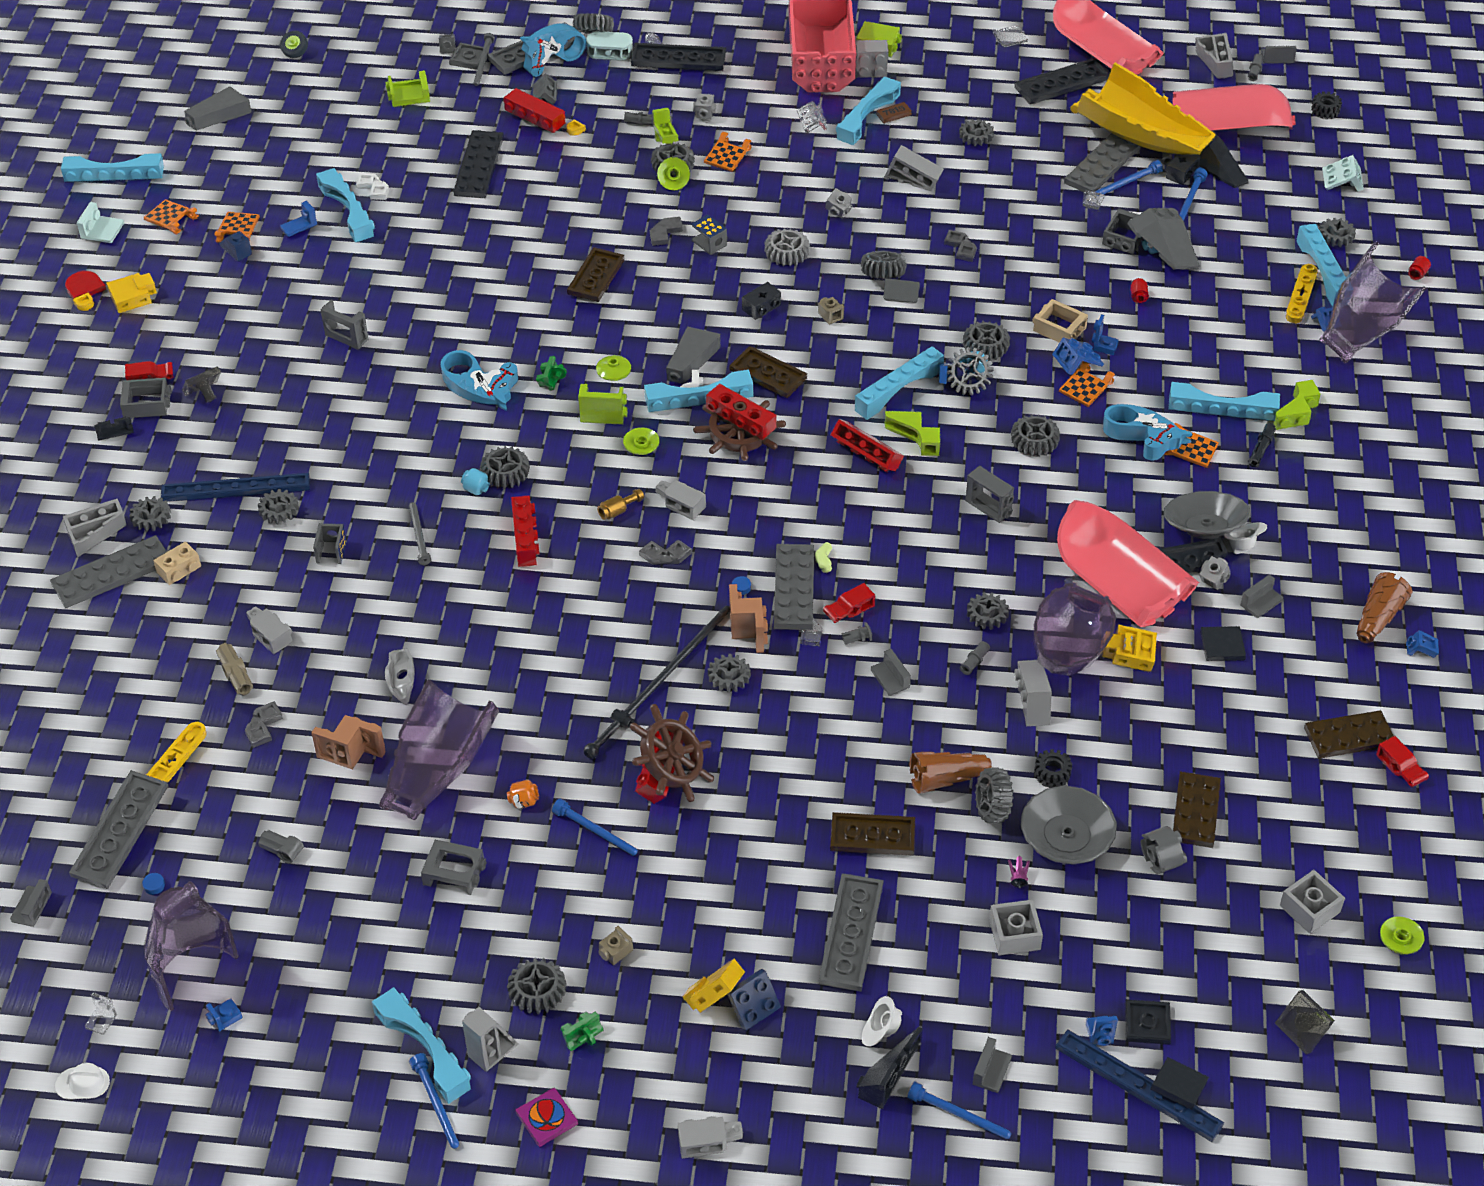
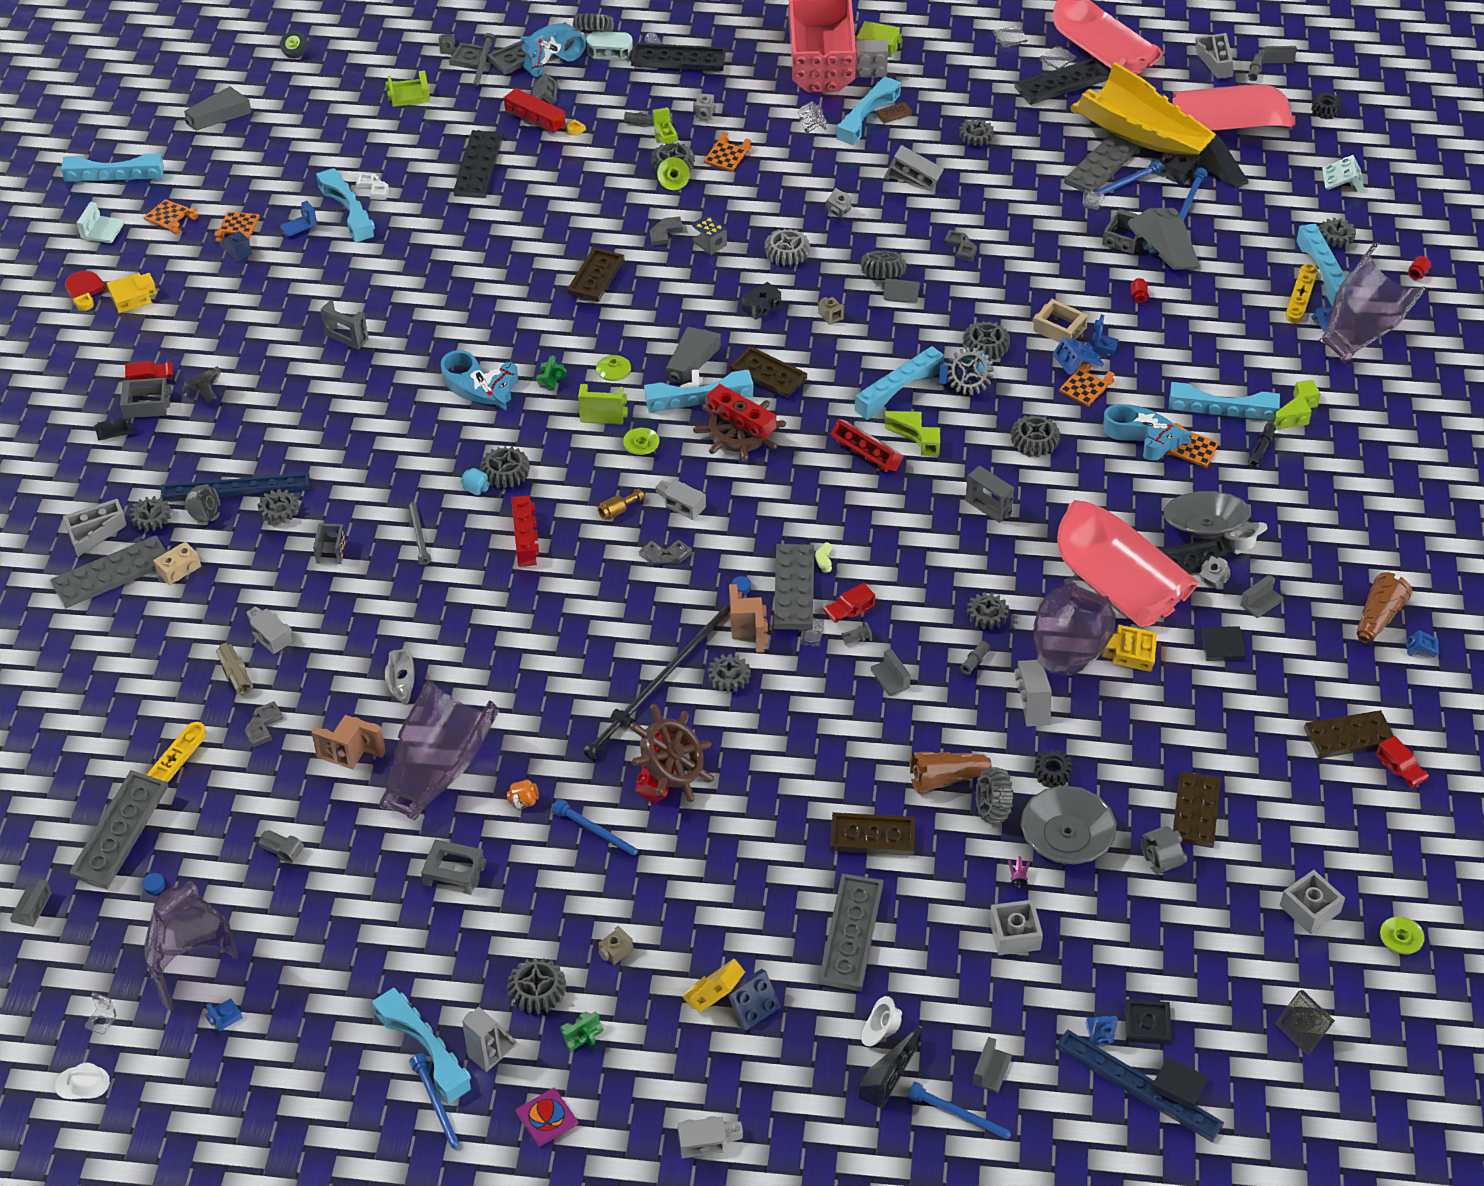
none -> dark grey cylinder [185,484,220,522]
none -> clear piece [1039,46,1076,69]

